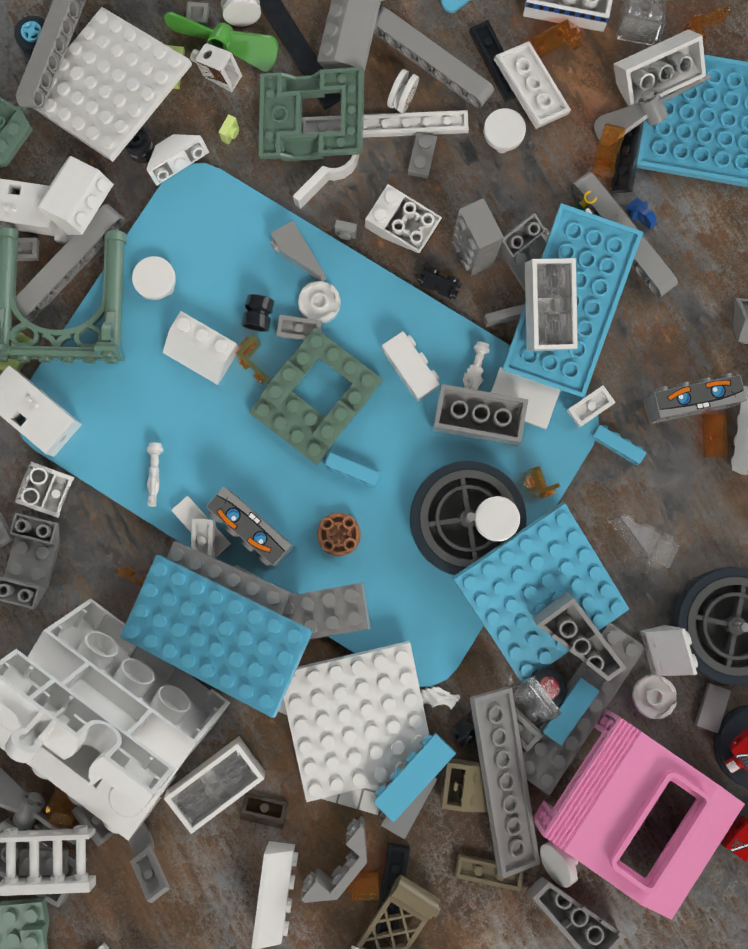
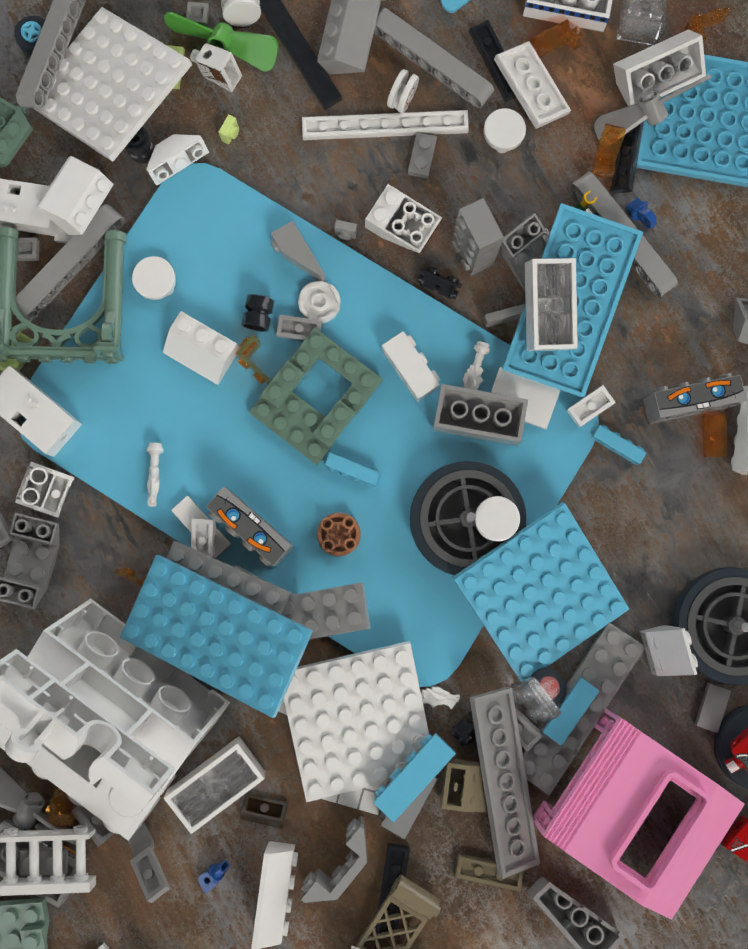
sand green piece [259,67,364,161] -> none
white piece [293,154,360,209] -> none
clear orange brick [347,870,379,901] -> none
clear orange bracket [523,466,561,499] -> none
light grey wedge [532,591,626,681] -> none
white tile [540,841,578,888] -> none
clear slope [608,513,680,569] -> none
white tile [632,674,677,719] -> none
none -> blue piece [198,860,230,893]

